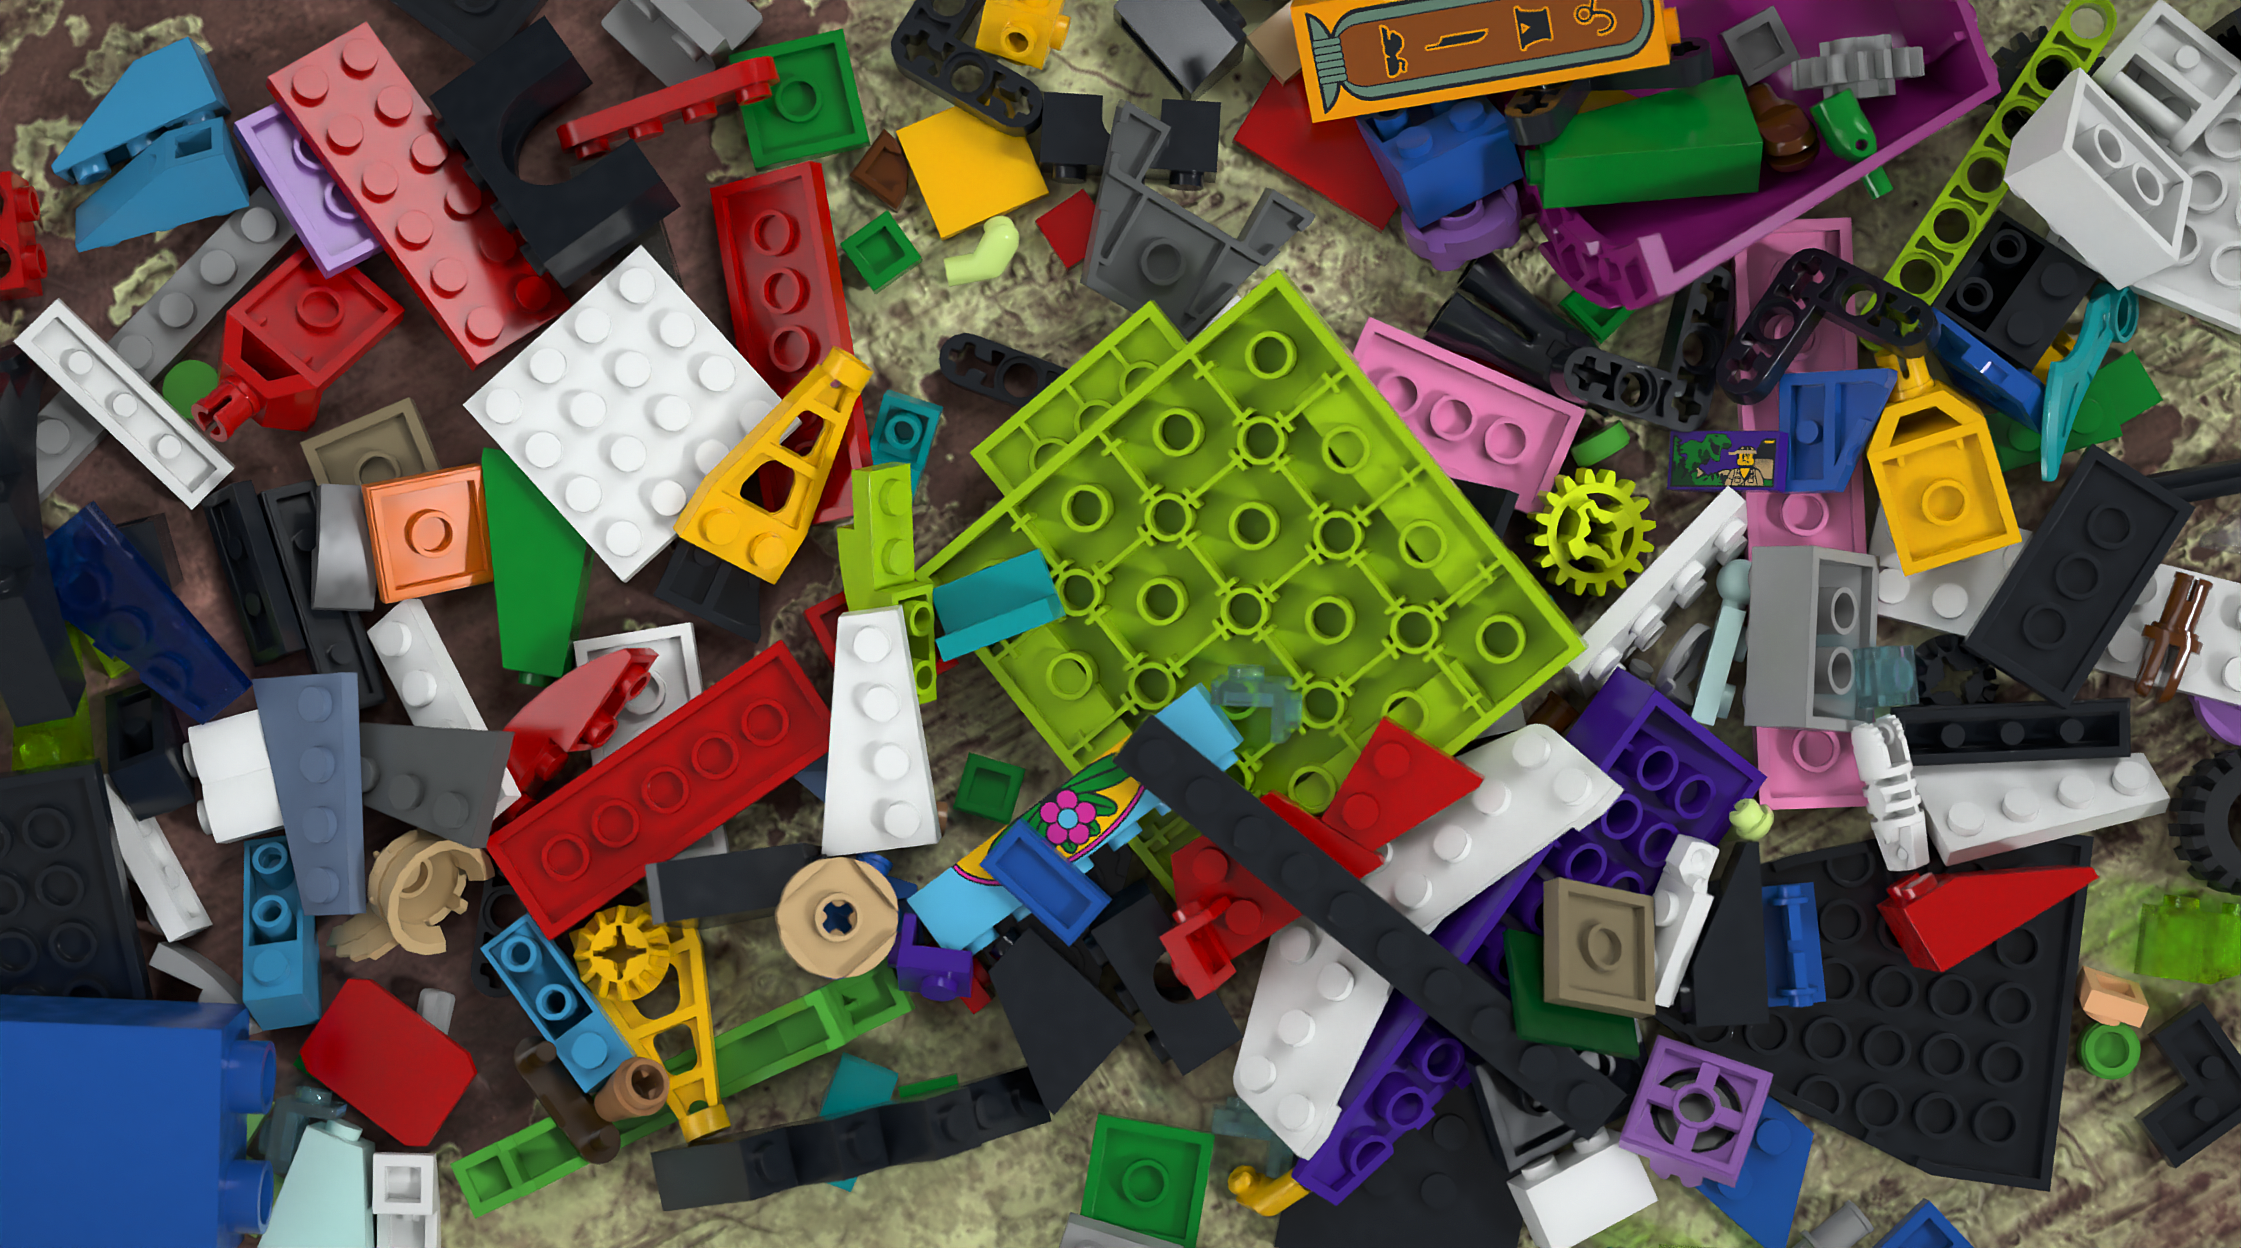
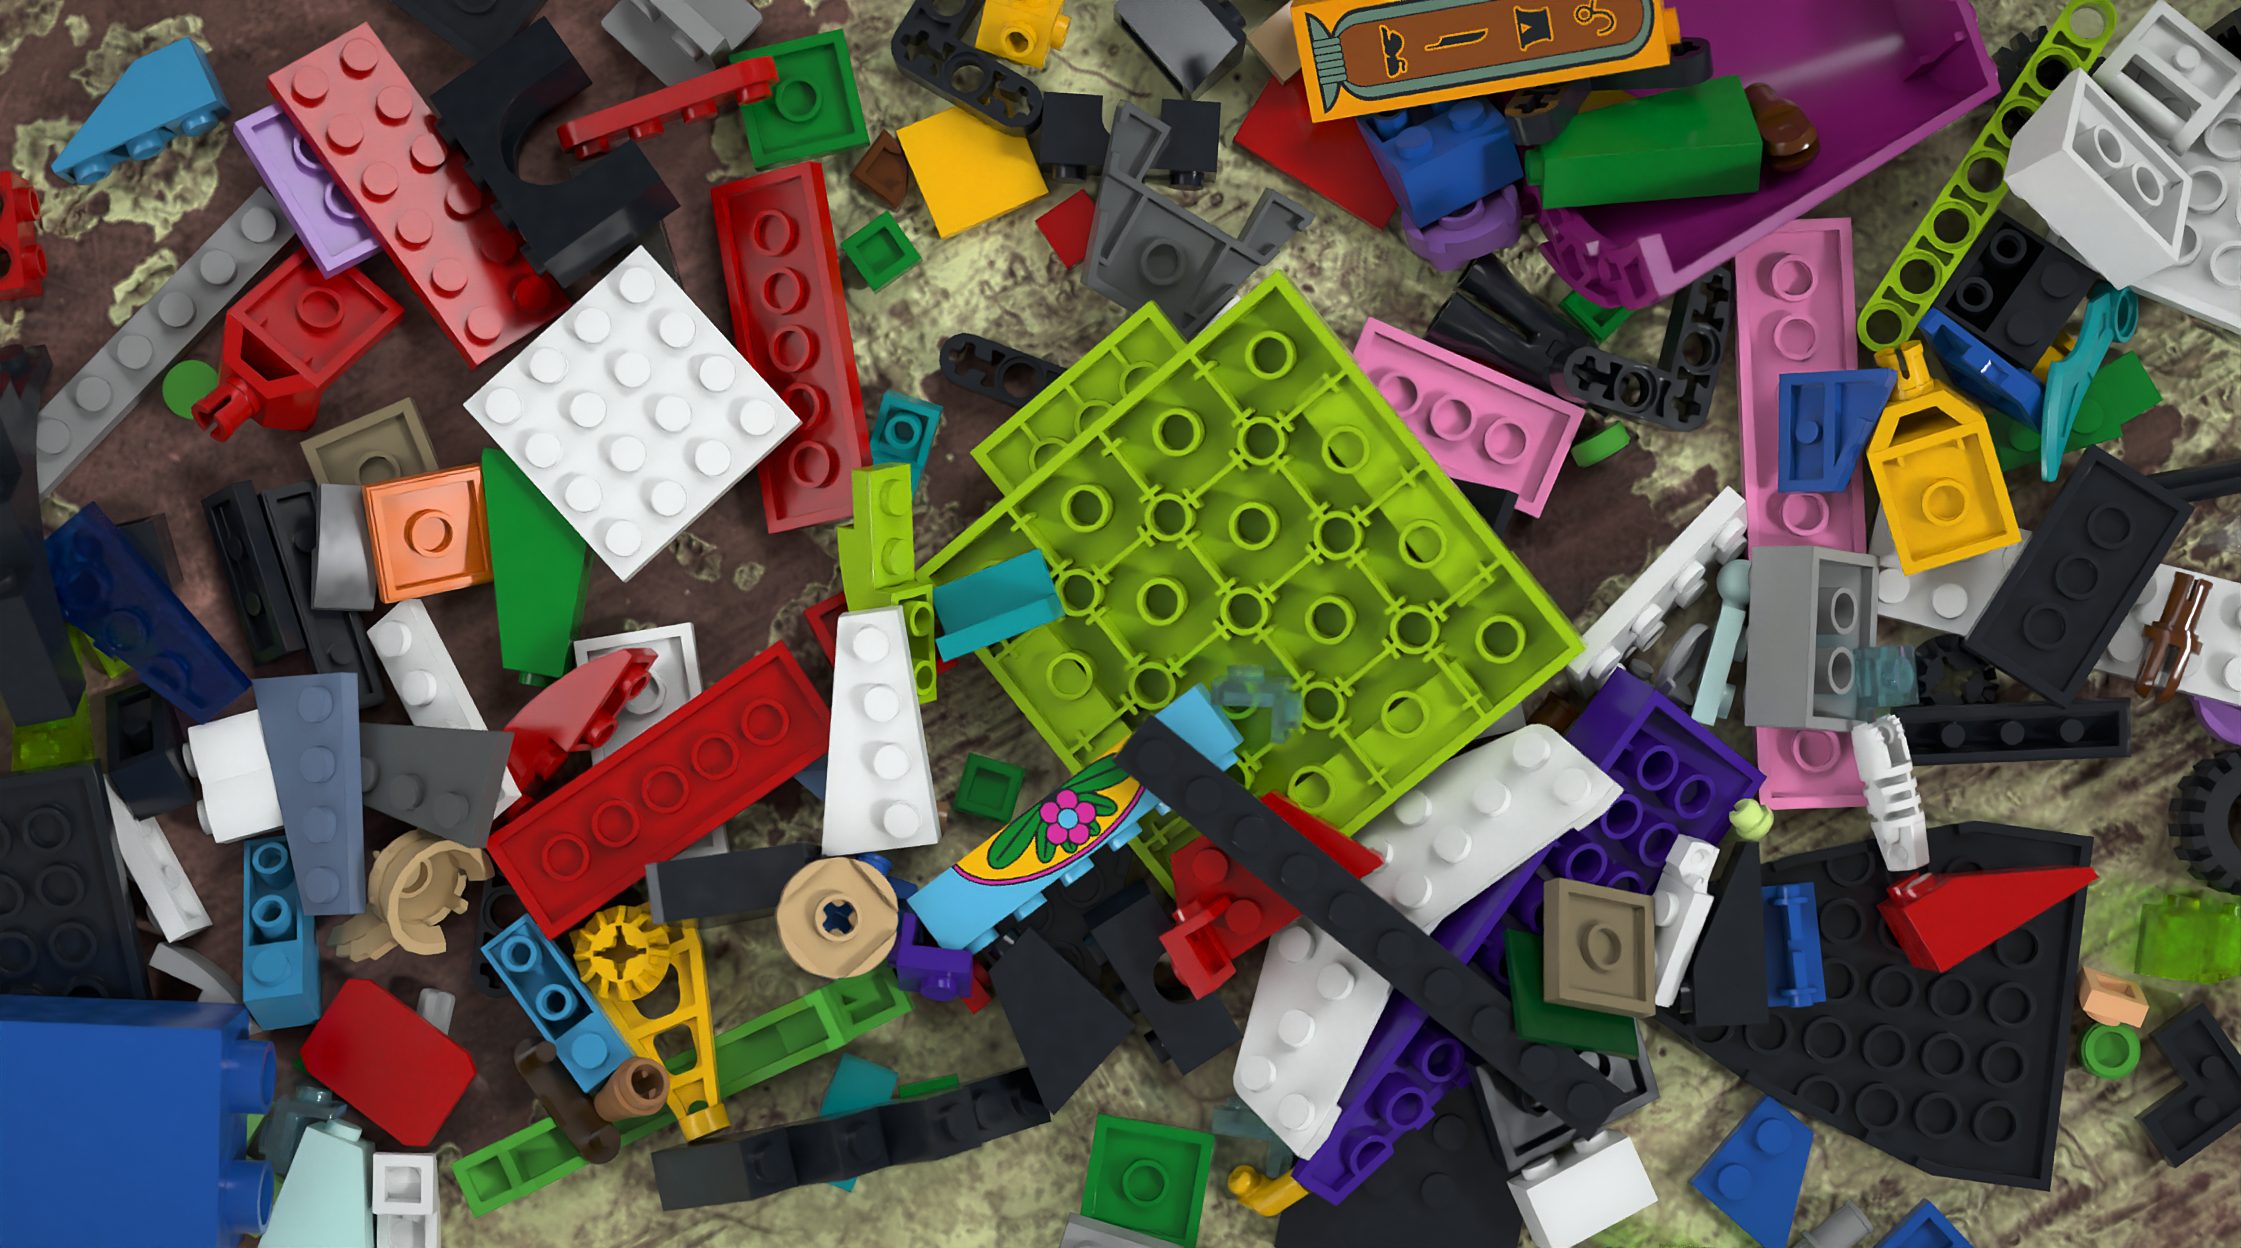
white plate [13,298,235,510] -> none
dark azure slope [75,117,249,252] -> none
black wing [653,537,761,644] -> none
yellow plate [672,346,874,585] -> none
yellowish green arm [944,215,1019,287] -> none
blue tile [979,818,1112,946] -> none
red wing [1321,715,1485,852] -> none
neon yellow gear [1525,467,1656,597] -> none
medium lavender piece [1619,1035,1773,1188] -> none
tile [1667,431,1788,493] -> none
black beam [1716,248,1941,405] -> none
flat silver plate [1717,5,1800,88] -> none
light grey gear [1791,34,1925,100] -> none
green piece [1809,88,1893,200] -> none
white wing [1910,753,2170,866] -> none

